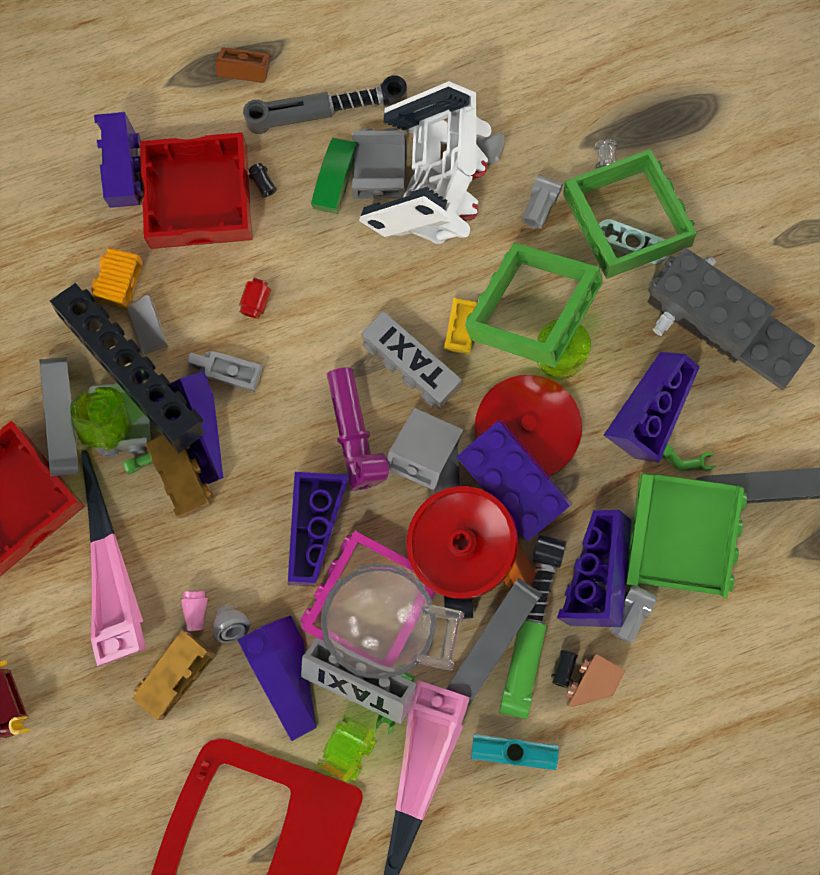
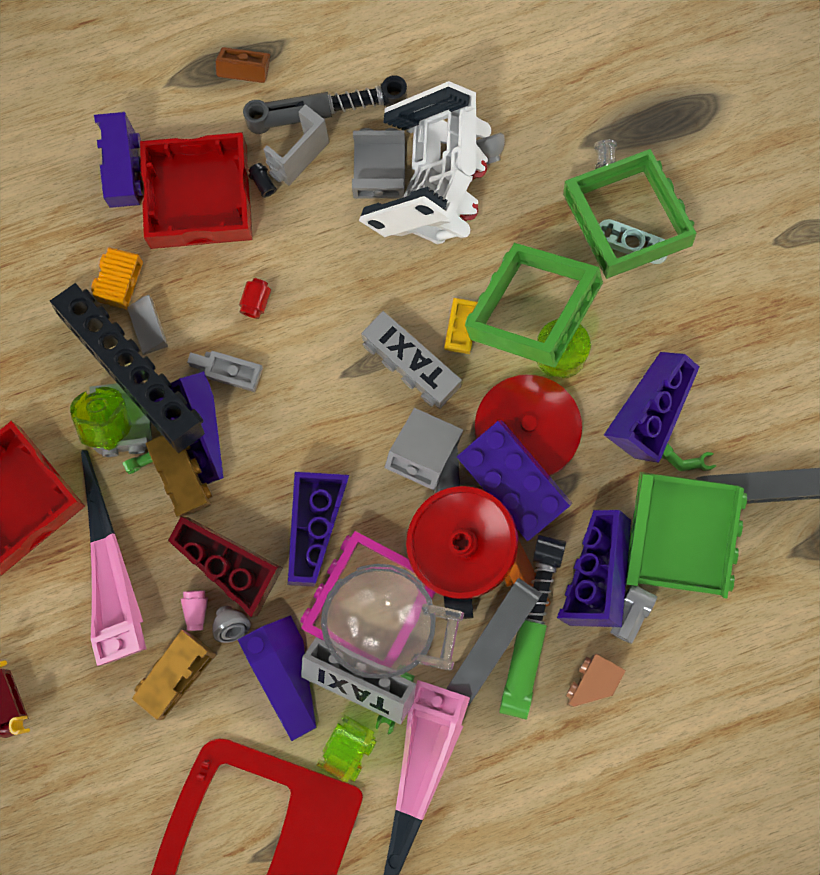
dark grey beam [39,357,79,477] -> none
green slope [311,137,357,214] -> none
magenta piece [326,367,389,491] -> none
teal piece [471,734,559,771] -> none
light grey piece [521,174,563,229] -> none
black pin [551,650,578,688] -> none
dark grey piece [647,247,815,390] -> none
none -> dark red wedge [168,516,283,617]
none -> light grey panel [264,104,329,186]

